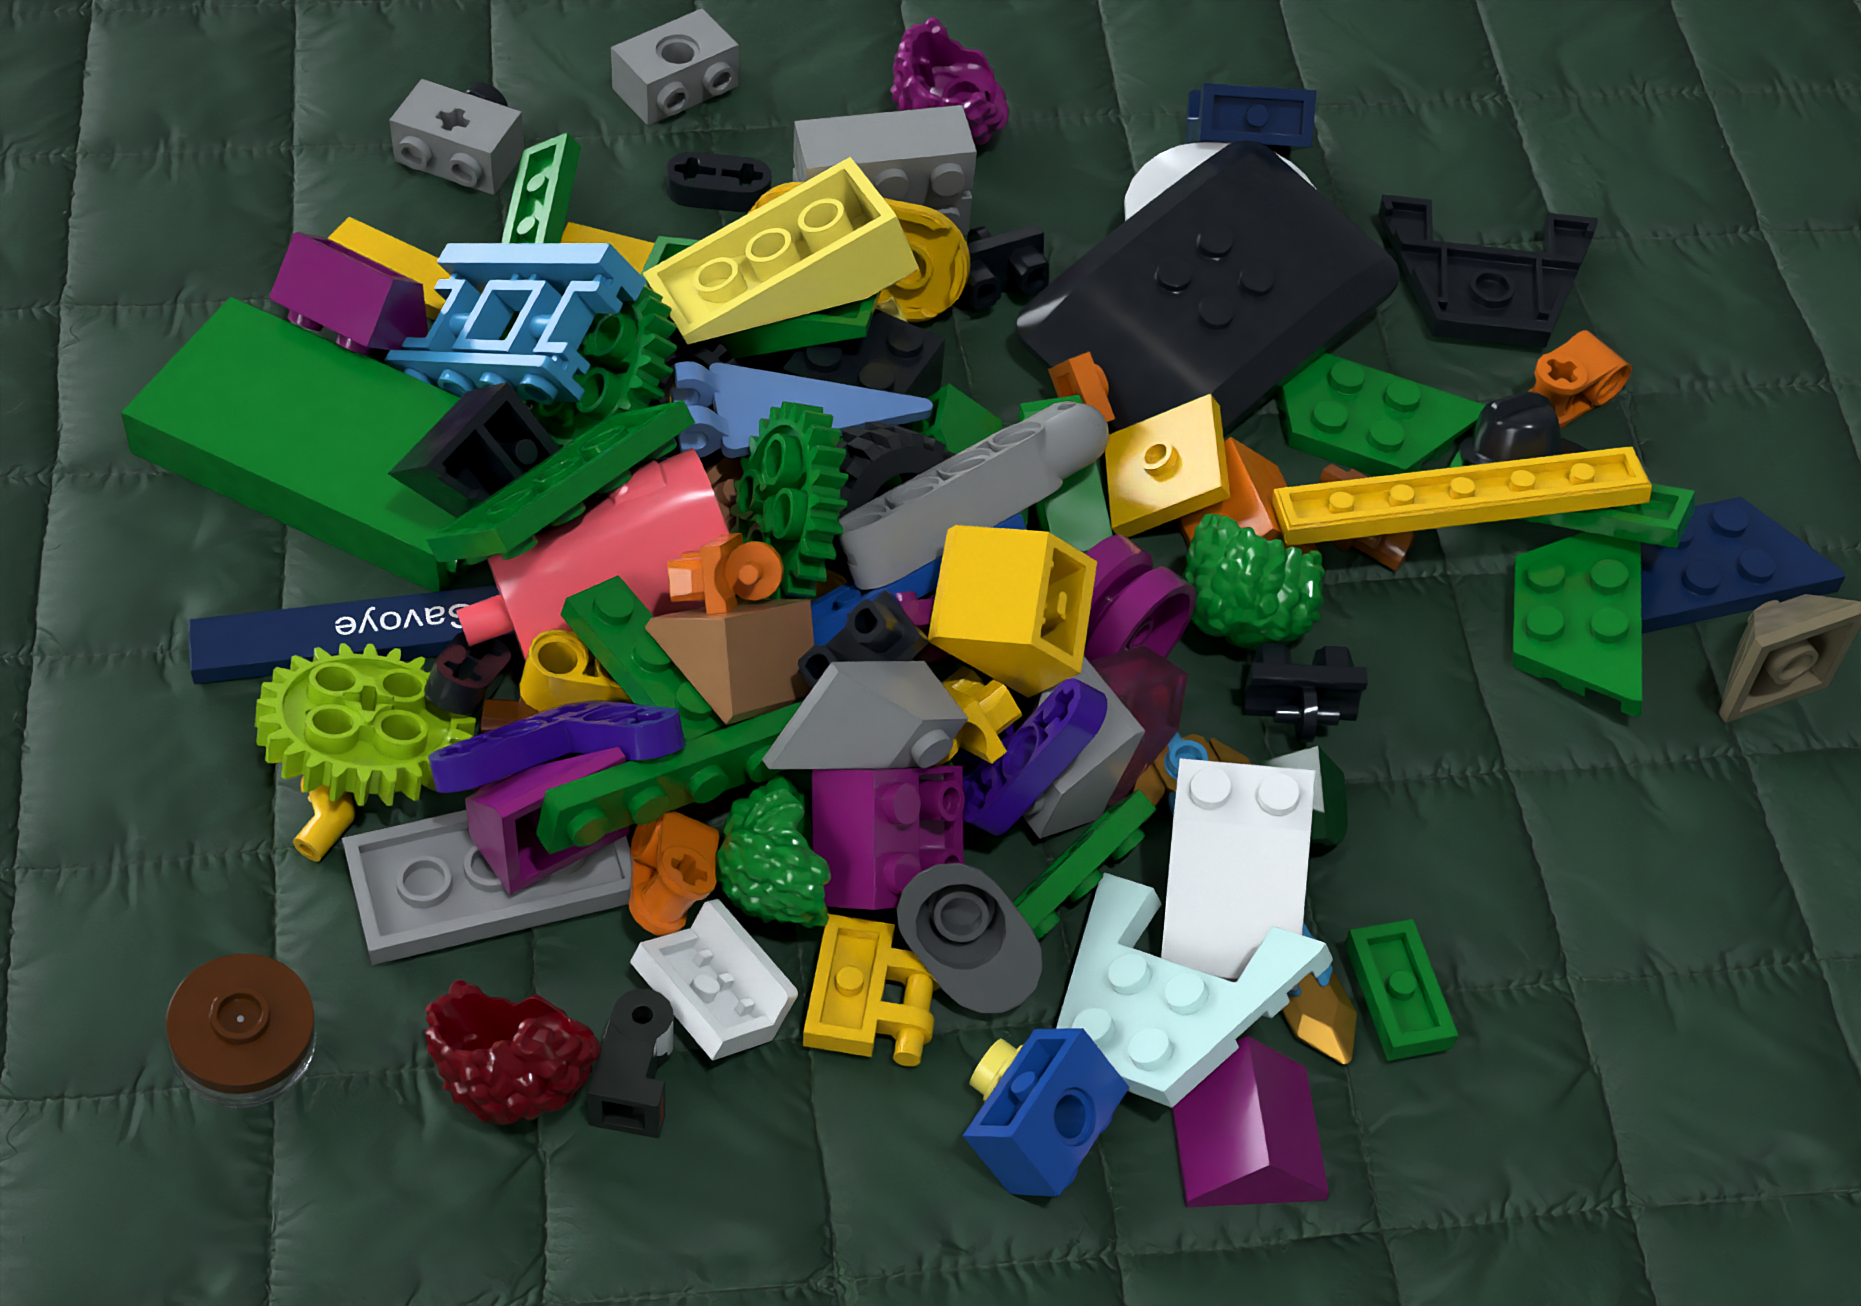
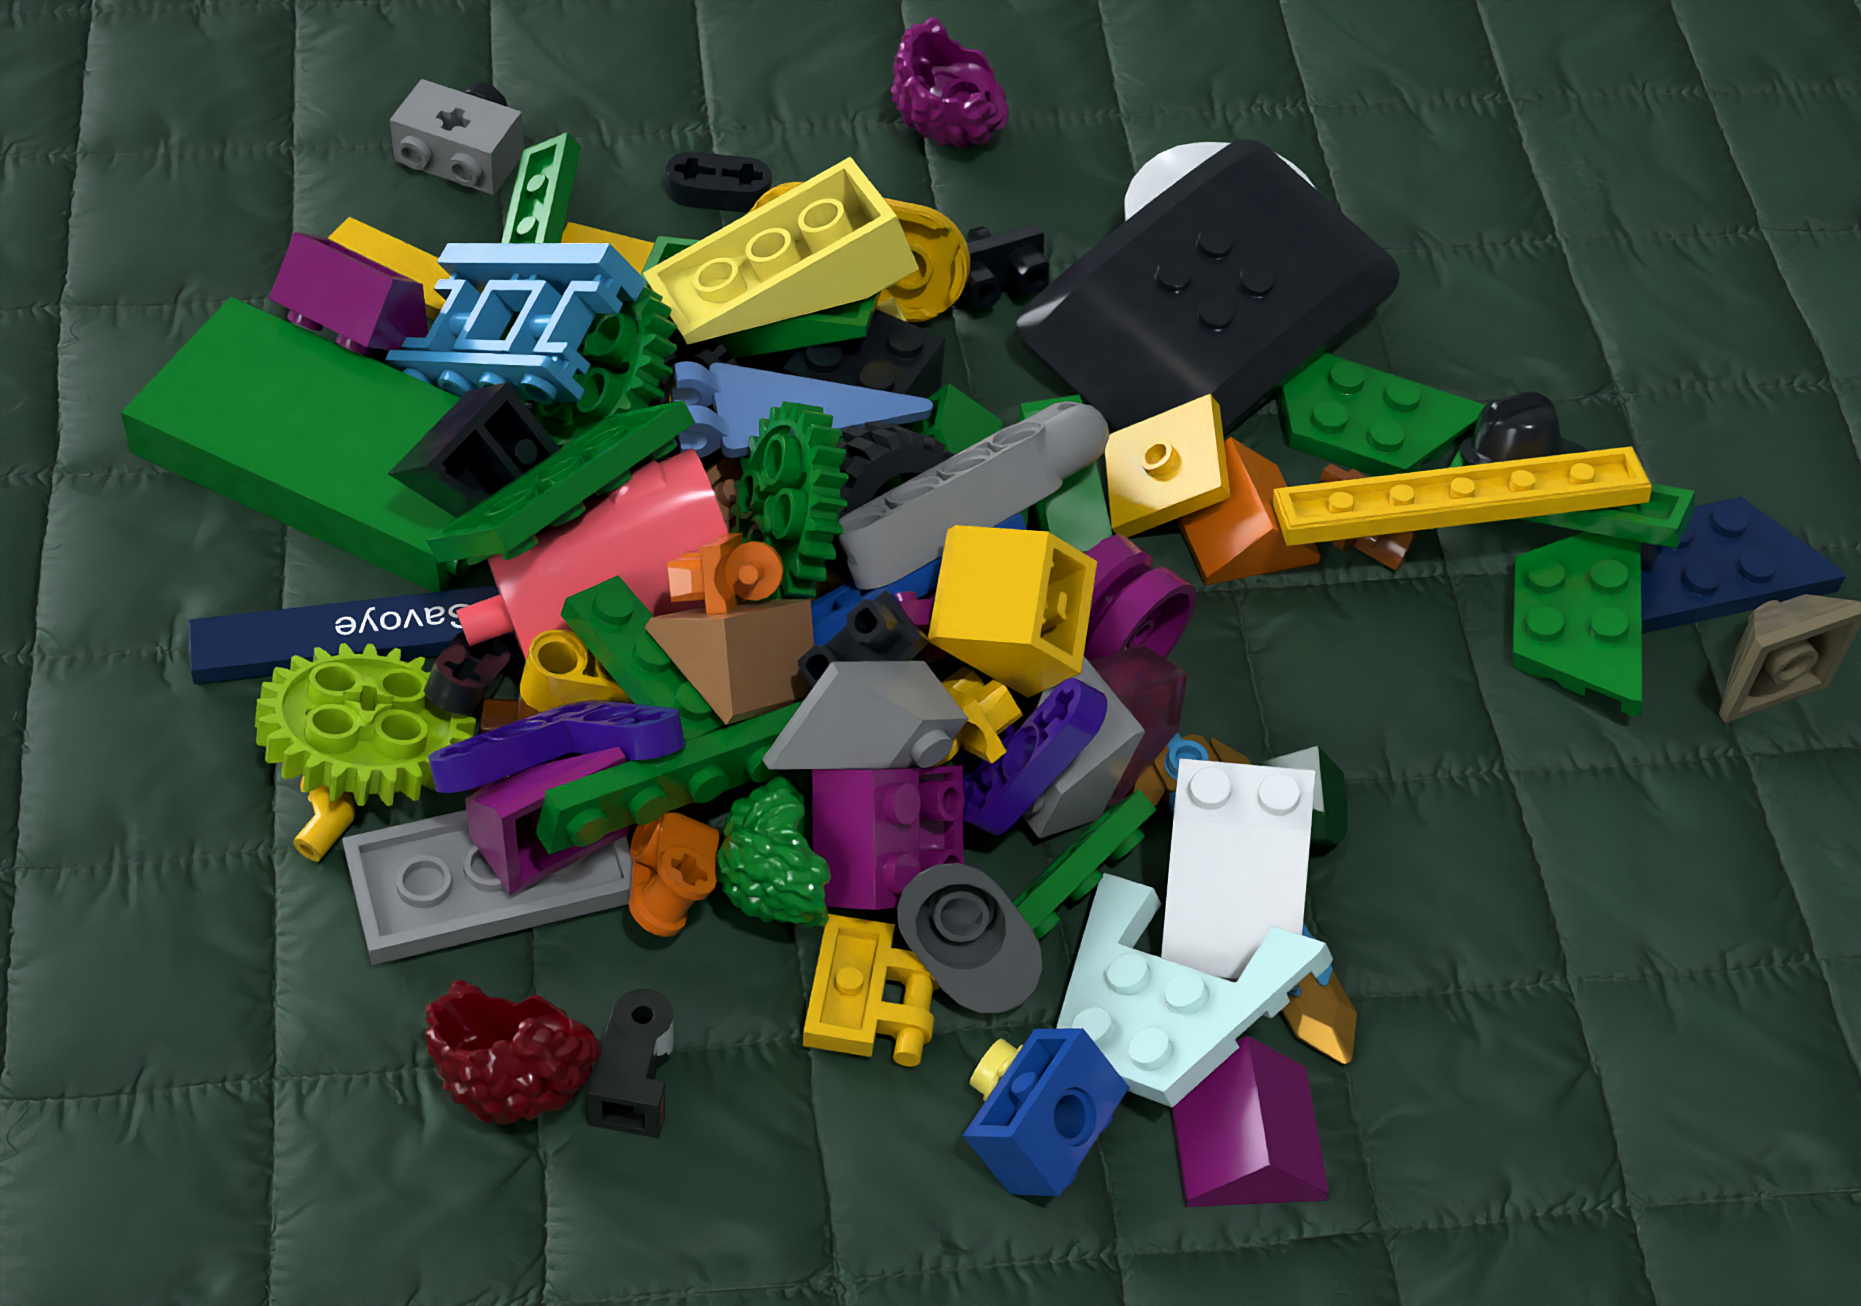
reddish brown piece [166,954,316,1108] -> none
light grey brick [611,8,739,126] -> none
white bracket [630,899,798,1061] -> none
light grey piece [793,105,977,235] -> none
orange bracket [1048,351,1115,422] -> none
green hair [1181,514,1325,651] -> none
dark blue panel [1185,83,1317,151] -> none
black hips [1242,643,1368,743] -> none
green plate [1345,919,1459,1061] -> none
black wing [1378,194,1598,348] -> none
orange piece [1528,330,1632,429] -> none

